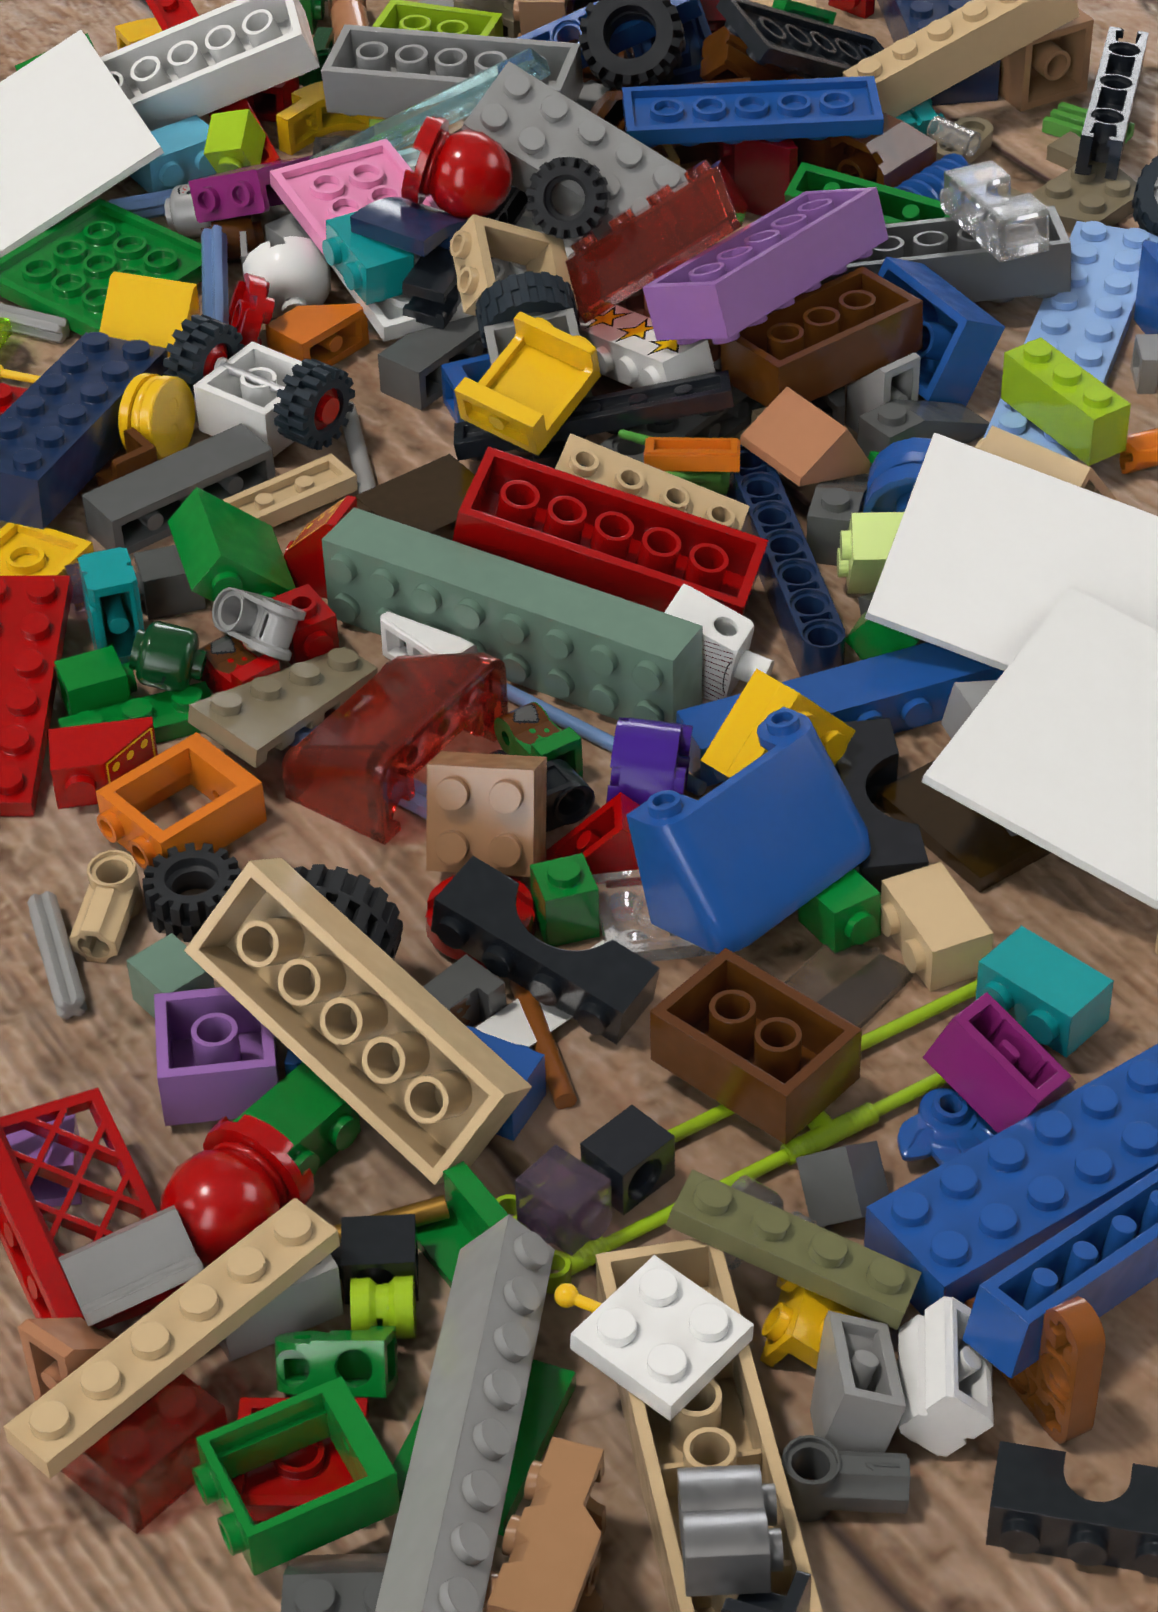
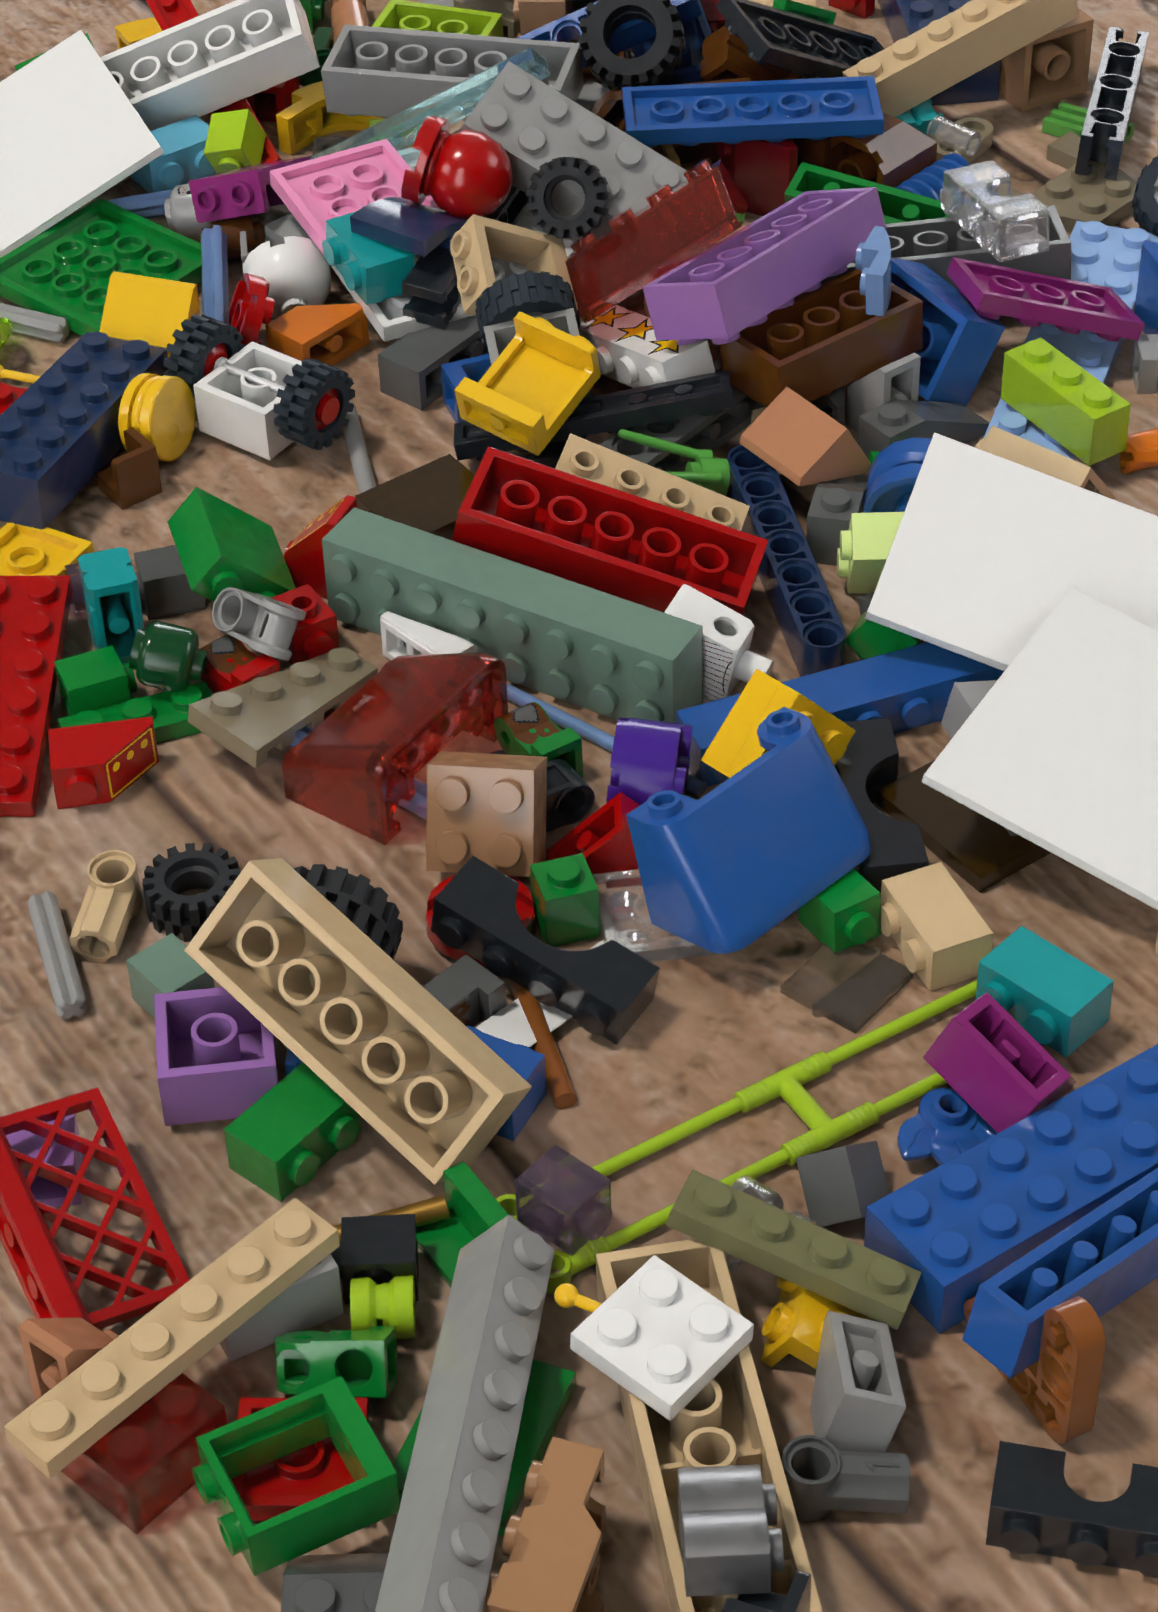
light grey panel [59,1205,204,1326] -> none
dark grey brick [82,423,276,554] -> none
orange window [96,732,267,869] -> none
red tile [160,1114,315,1268] -> none
tan plate [223,453,358,528] -> none
black brick [580,1105,675,1215] -> none
orange tile [644,437,741,472] -> none
reddish brown brick [650,948,862,1145] -> none
white brick [897,1296,994,1457] -> none
none -> medium blue slope [855,226,891,317]
none -> magenta plate [947,257,1145,342]

